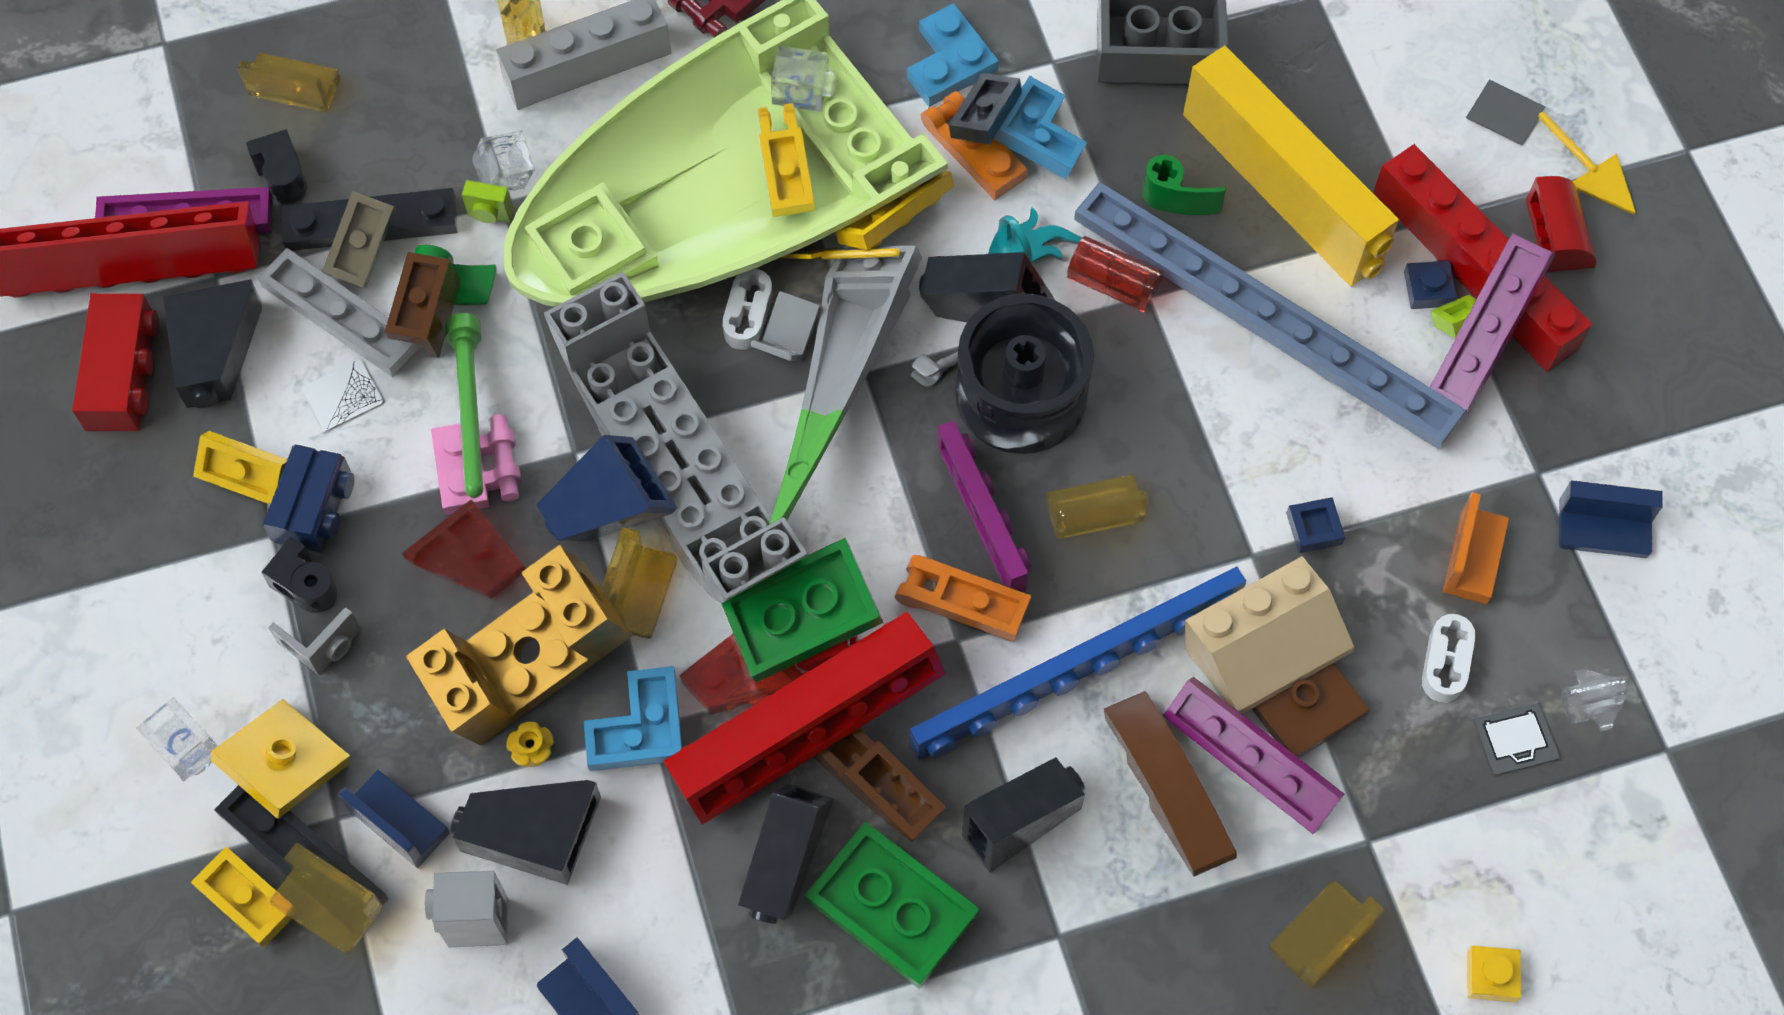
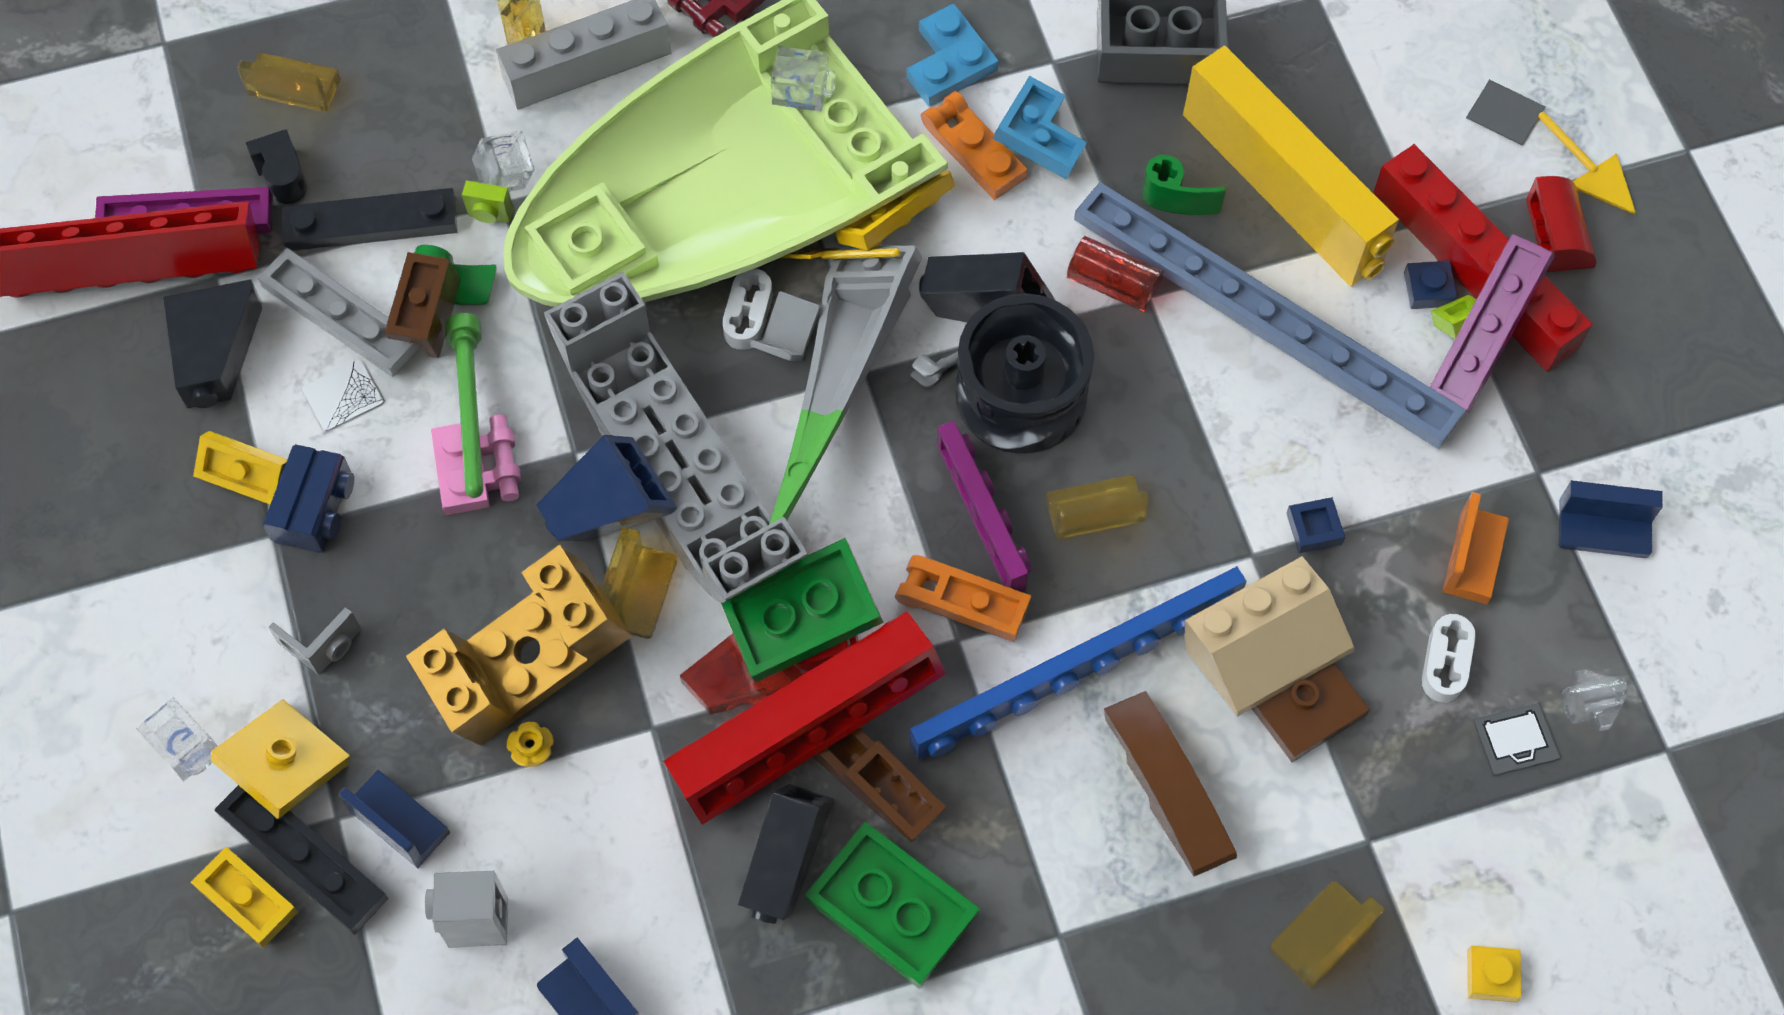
red brick [72,293,159,431] -> none
black leg [261,537,337,613] -> none
clear yellow panel [270,842,384,955] -> none
dark tan plate [322,191,396,289] -> none
clear red wing [402,499,526,599] -> none
black slope [450,780,601,885] -> none
dark azure plate [584,666,682,772] -> none
yellow hinge [757,103,815,217] -> none
black plate [949,73,1022,144] -> none
black slope [962,757,1085,873] -> none
teal piece [988,207,1085,263] -> none
magenta plate [1163,677,1345,834] -> none

